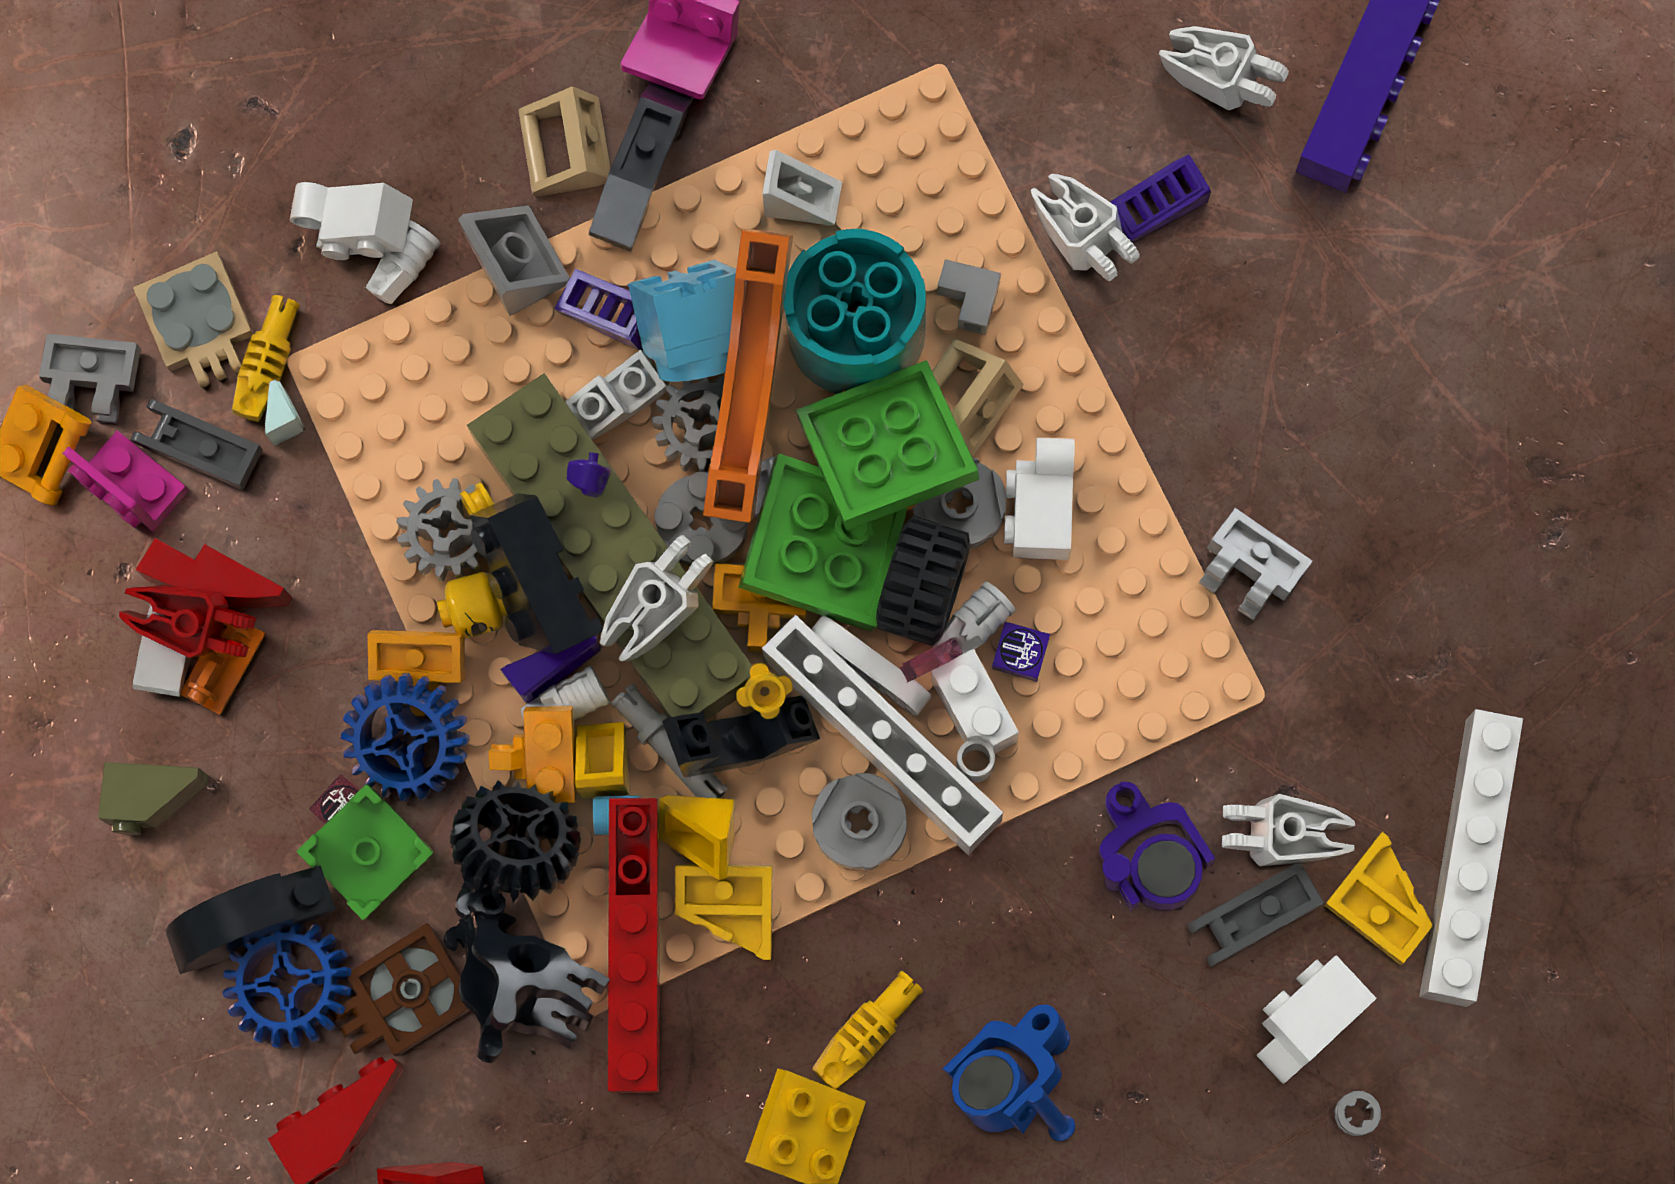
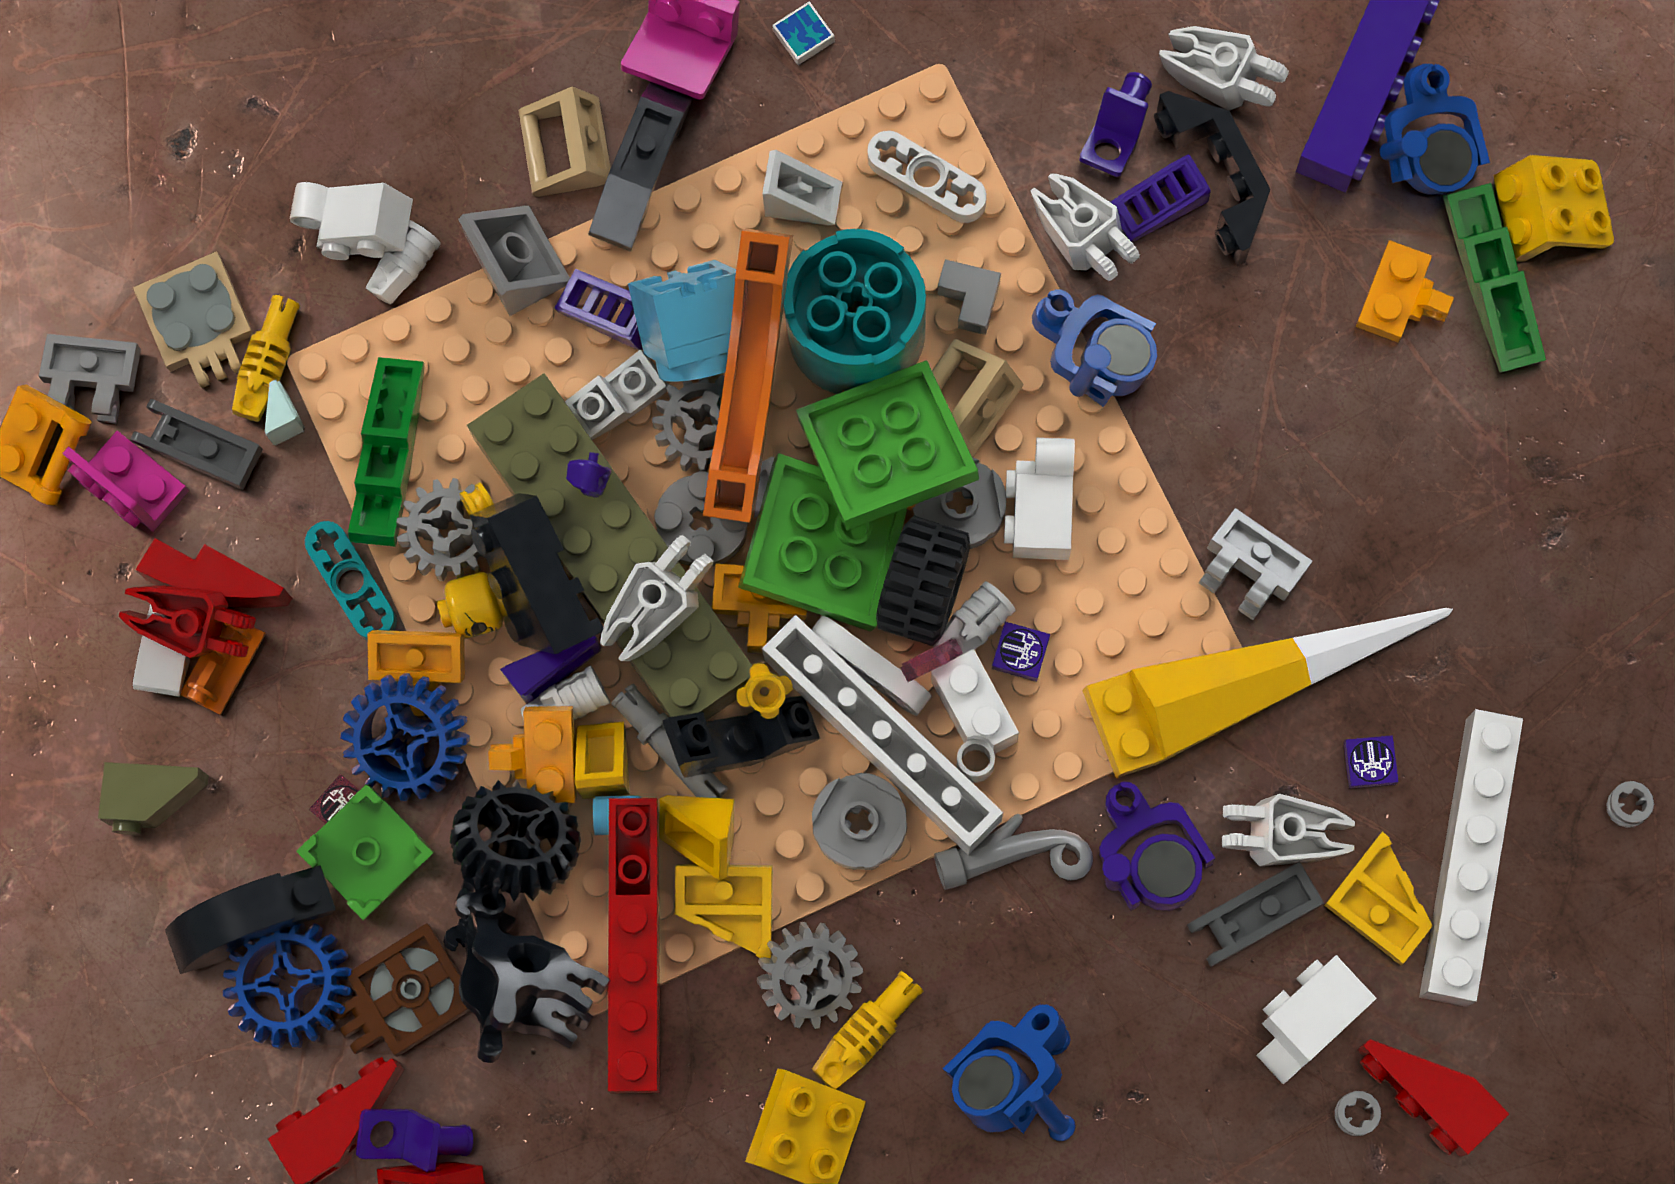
none -> teal beam [305,521,398,641]
none -> green slope [348,357,425,547]
none -> dark purple bracket [356,1109,473,1172]
none -> light grey gear [757,922,863,1029]
none -> tile [772,1,835,65]
none -> white beam [868,131,986,223]
none -> light grey plant [934,814,1093,890]
none -> blue piece [1032,289,1157,408]
none -> dark purple bracket [1079,72,1152,177]
none -> yellow plate [1082,608,1453,778]
none -> black slope [1154,91,1270,266]
none -> dark purple tile [1343,735,1398,789]
none -> light orange hinge [1355,240,1454,343]
none -> red slope [1357,1039,1509,1157]
none -> blue piece [1380,64,1490,195]
none -> green slope [1443,183,1546,372]
none -> yellow bracket [1493,155,1614,262]
none -> light grey bush [1606,781,1654,828]

